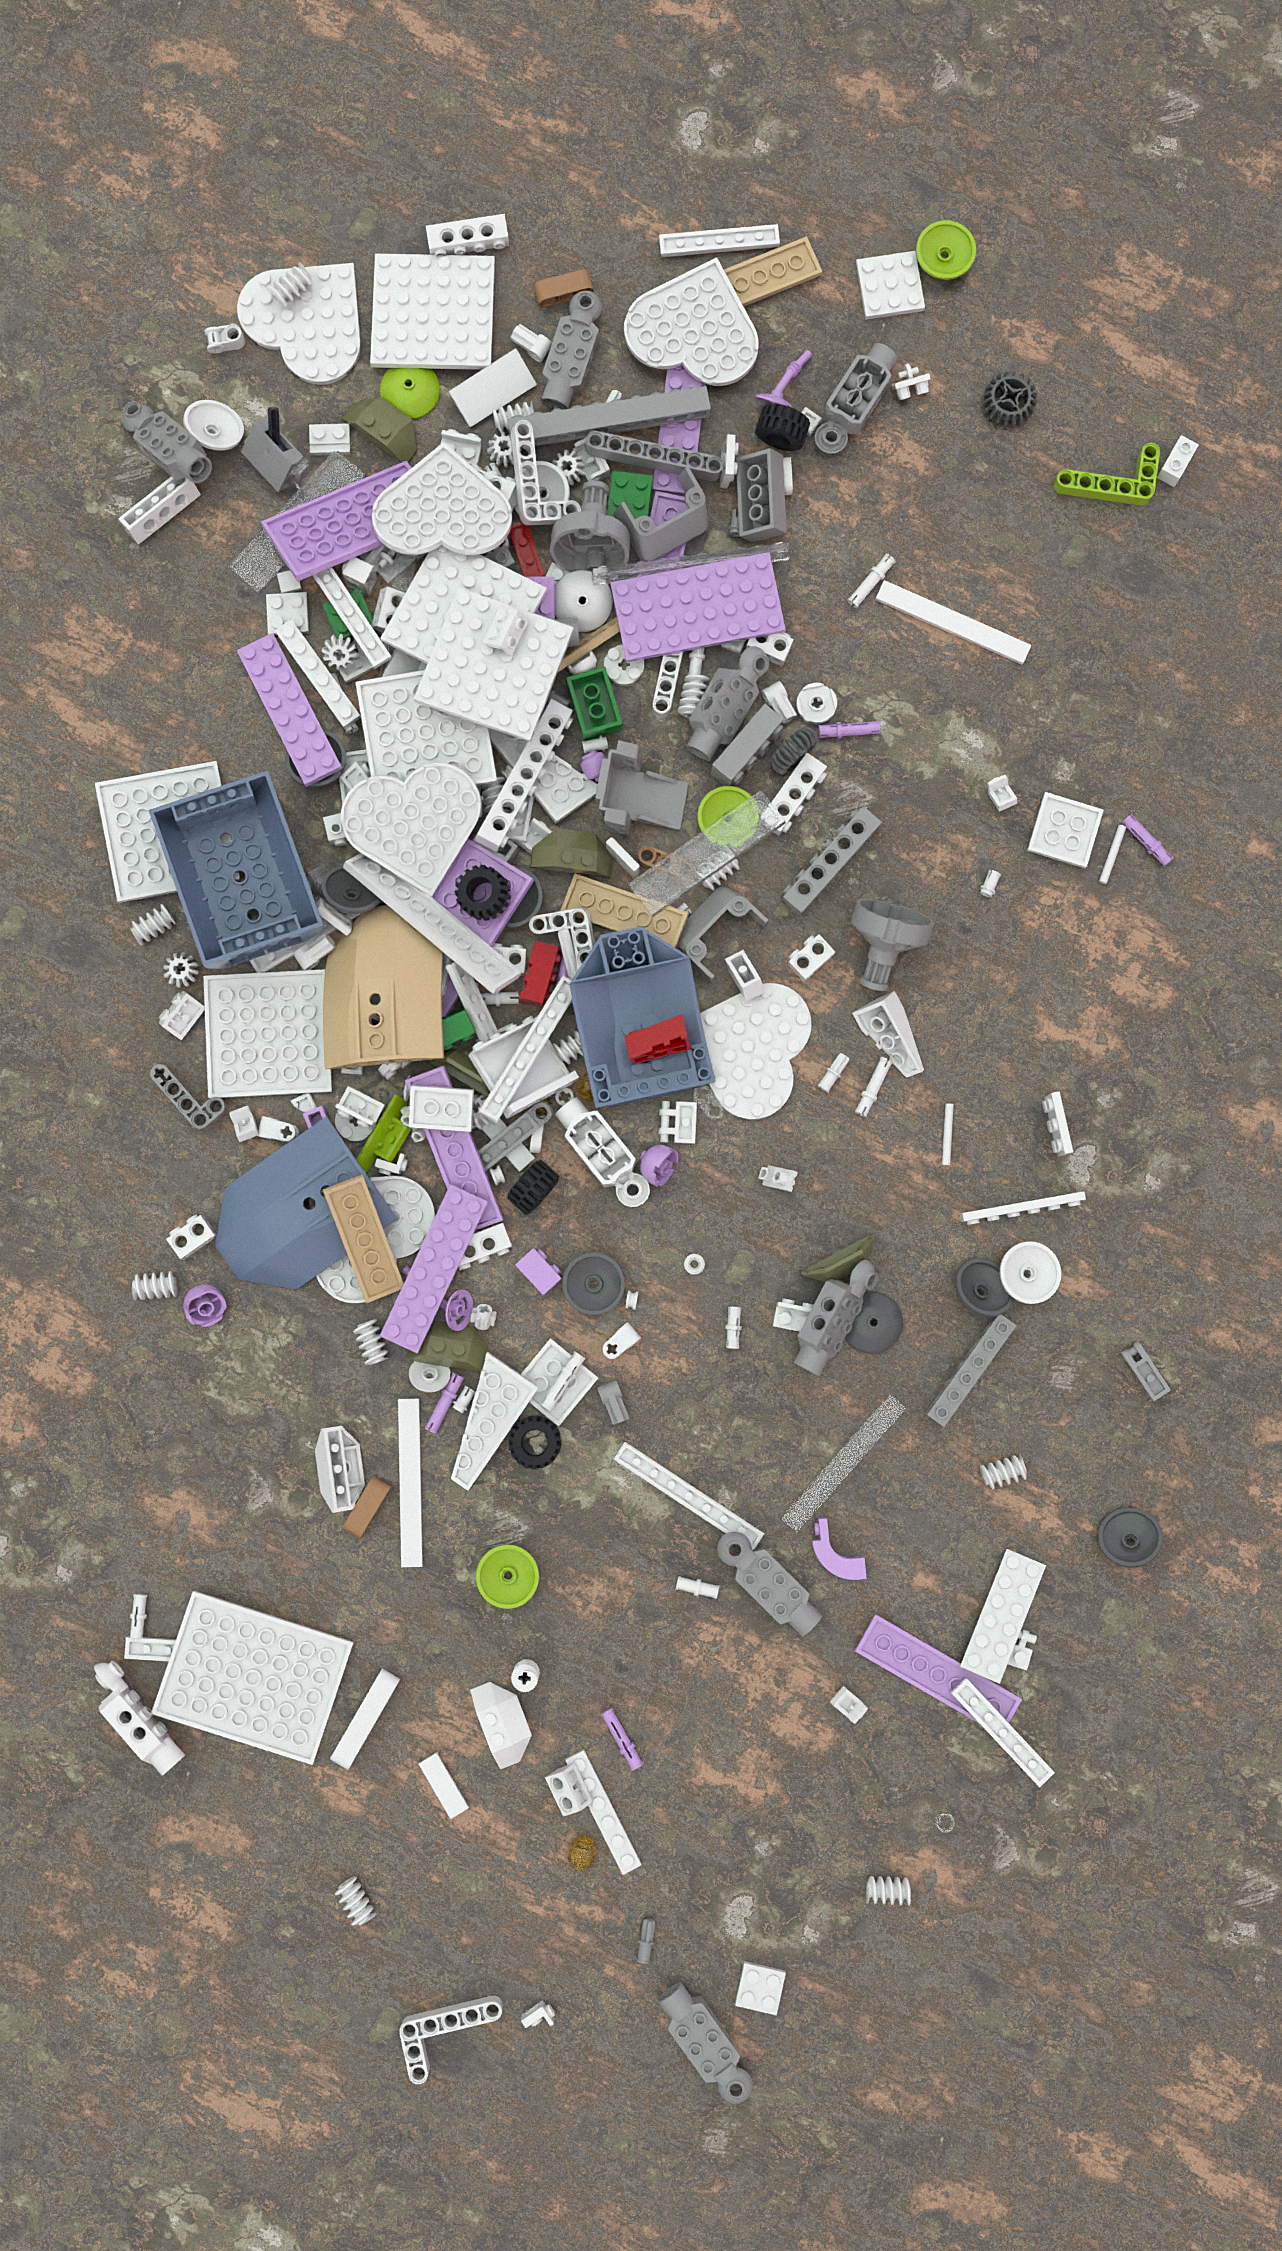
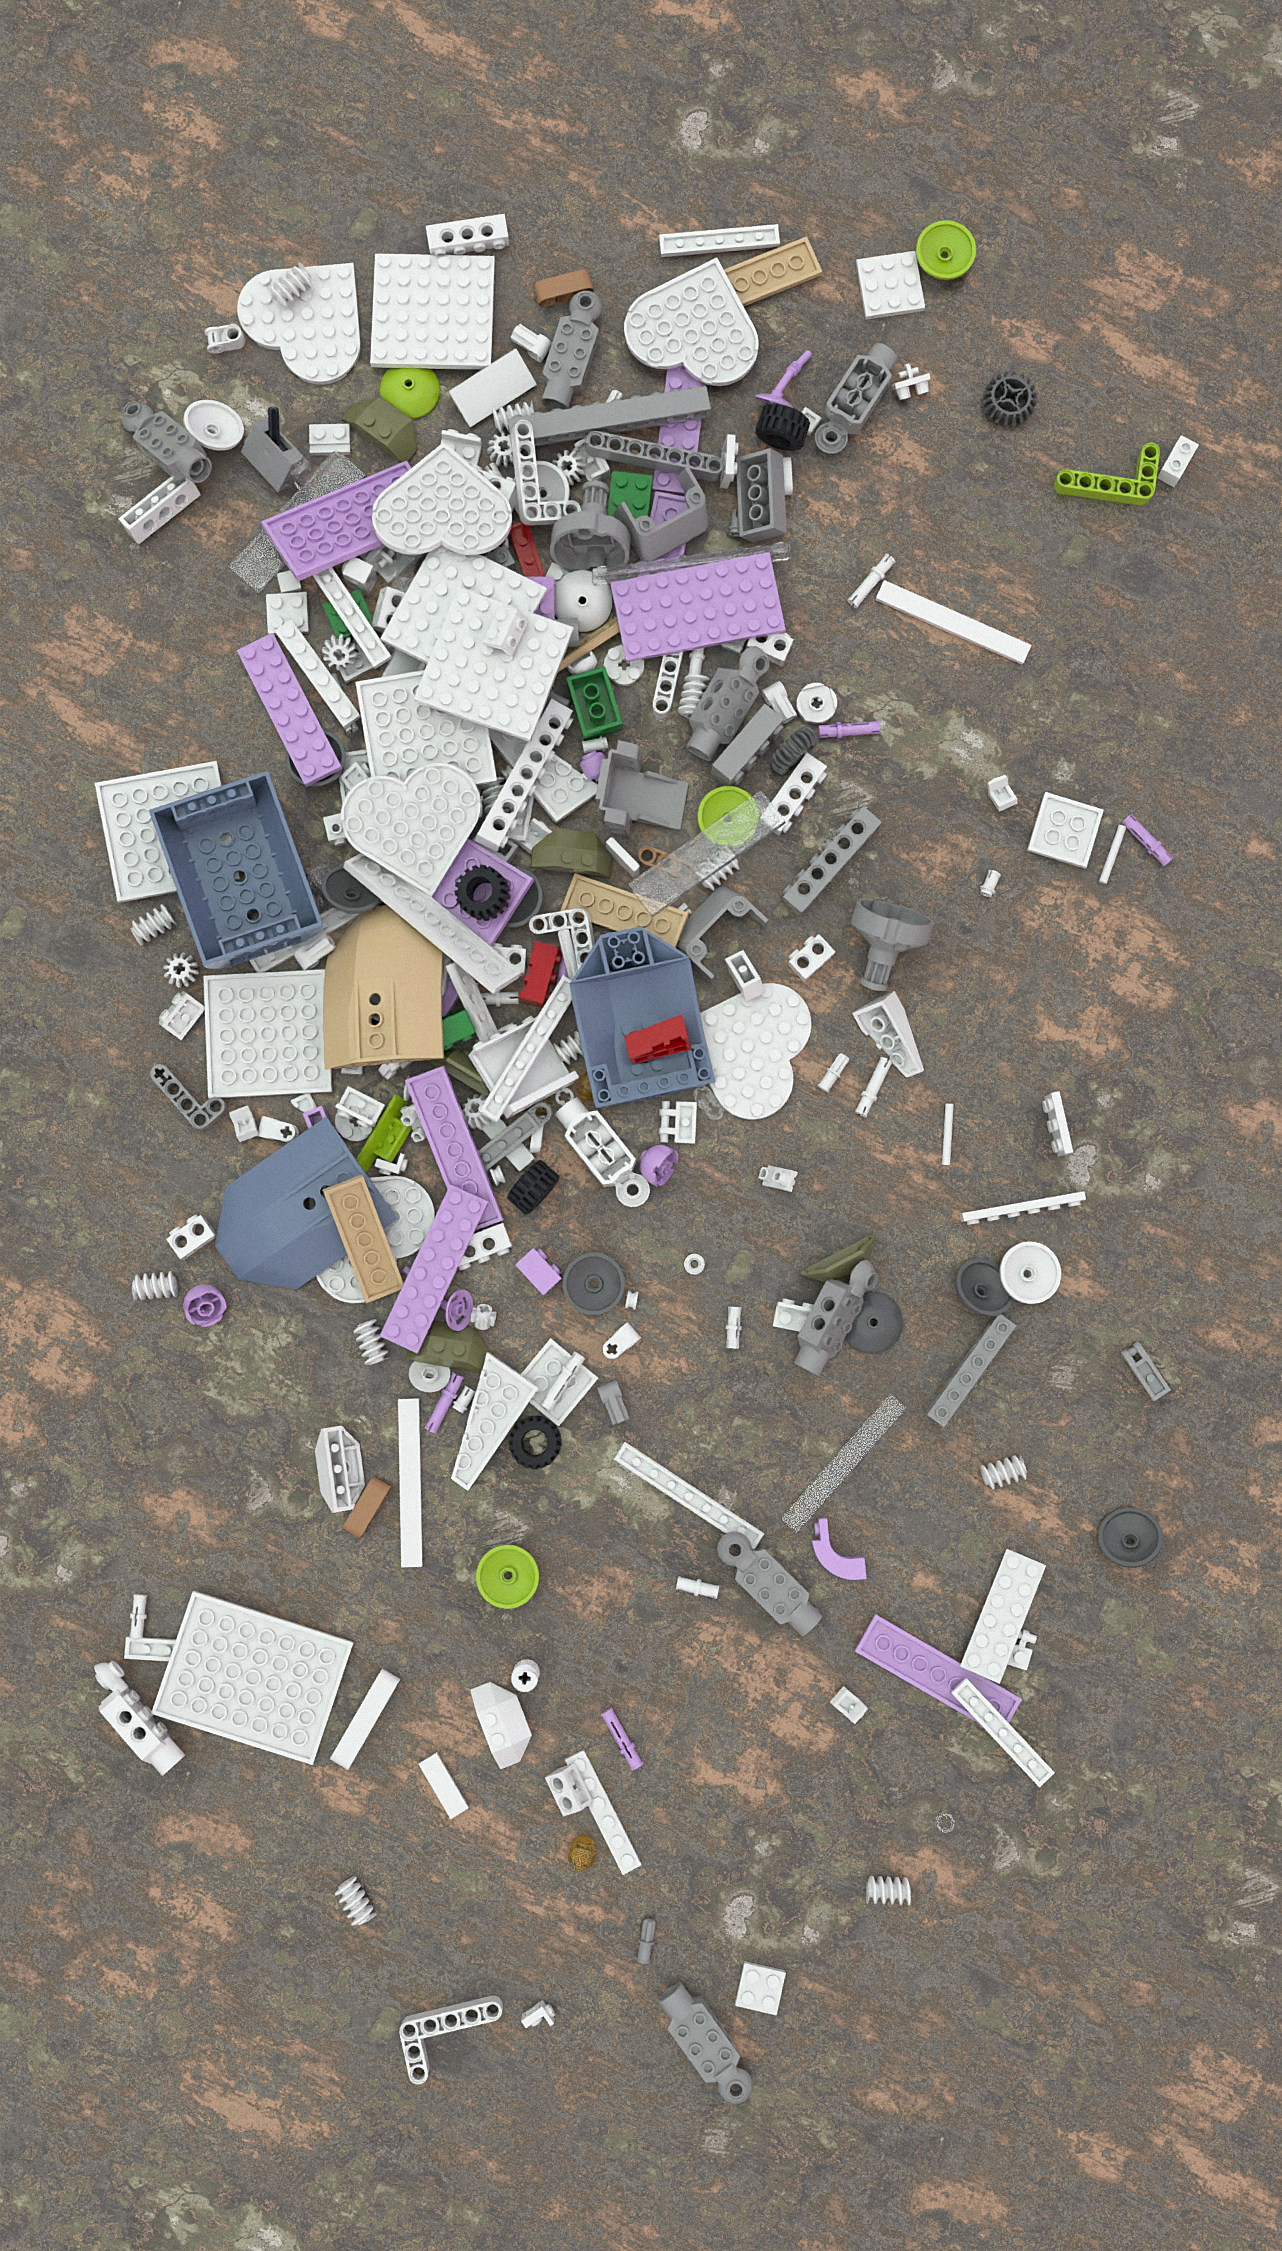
white tile [316,898,352,936] -> none
white plate [409,1085,474,1132] -> none

